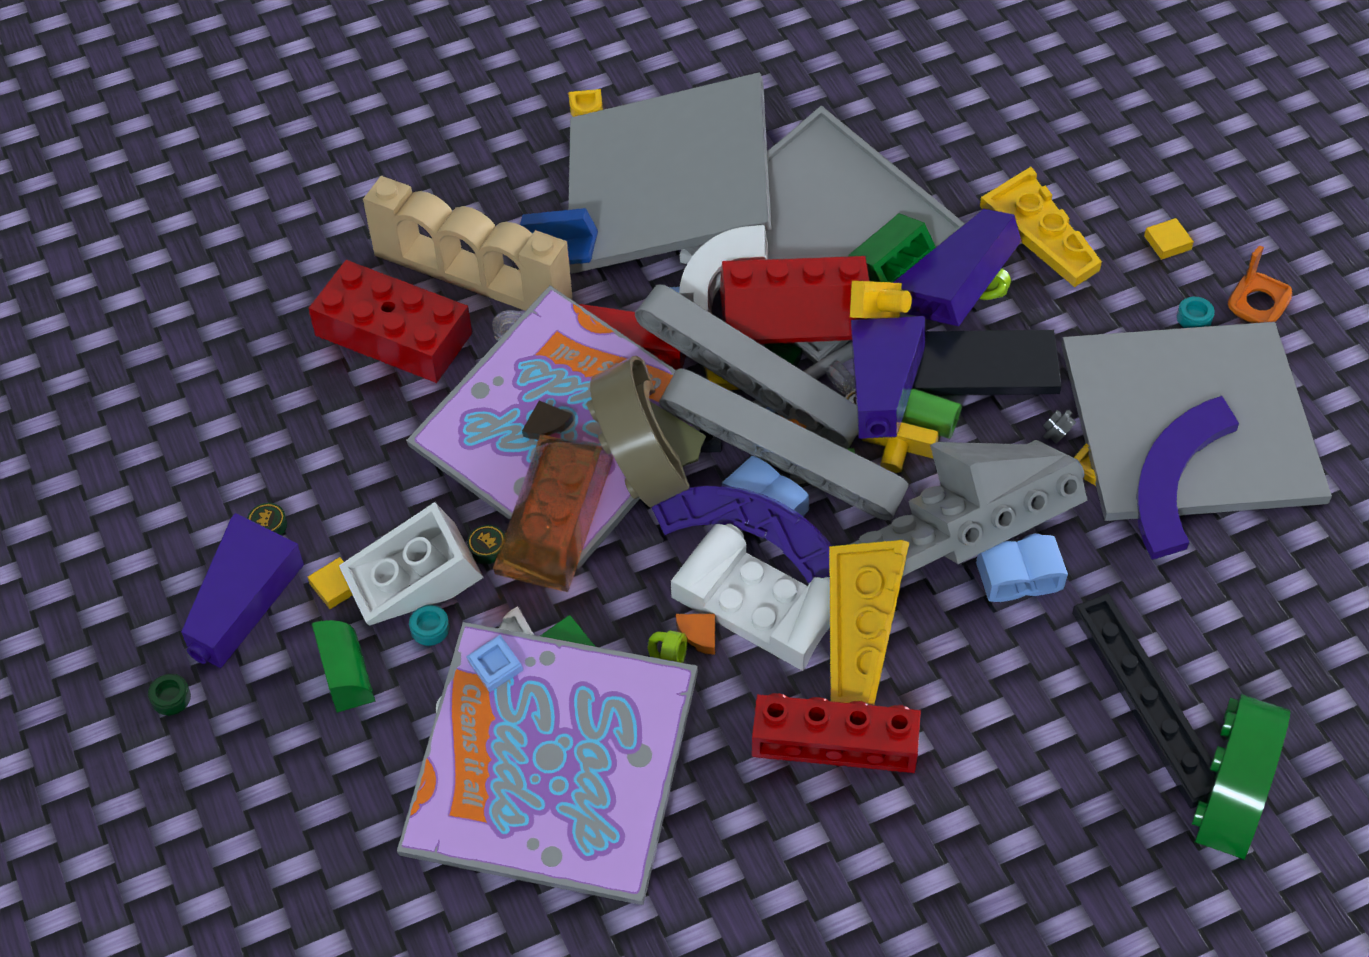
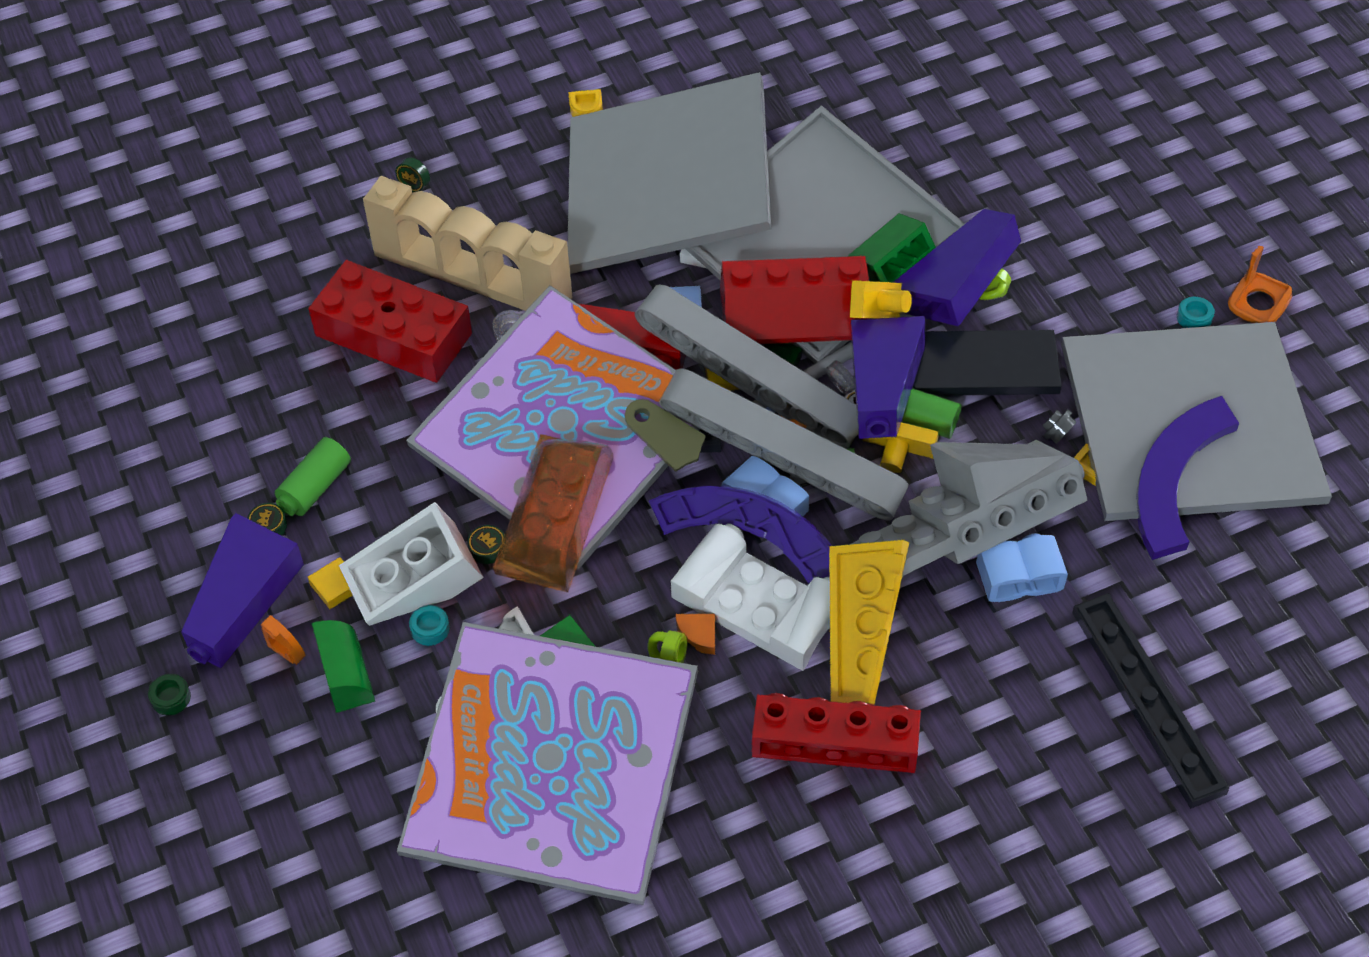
light blue tile [466,635,523,693] -> none
blue panel [520,208,598,265] -> none
dark brown tile [522,400,574,440] -> none
dark tan brick [587,356,690,507] -> none
white arch [679,225,768,314] -> none
yellow wing [980,167,1102,287] -> none
yellow tile [1144,218,1194,260] -> none
green brick [1192,694,1290,860] -> none
none -> orange tile [261,615,306,665]
none -> bright green brick [275,437,351,516]
none -> dark green tile [395,158,430,192]

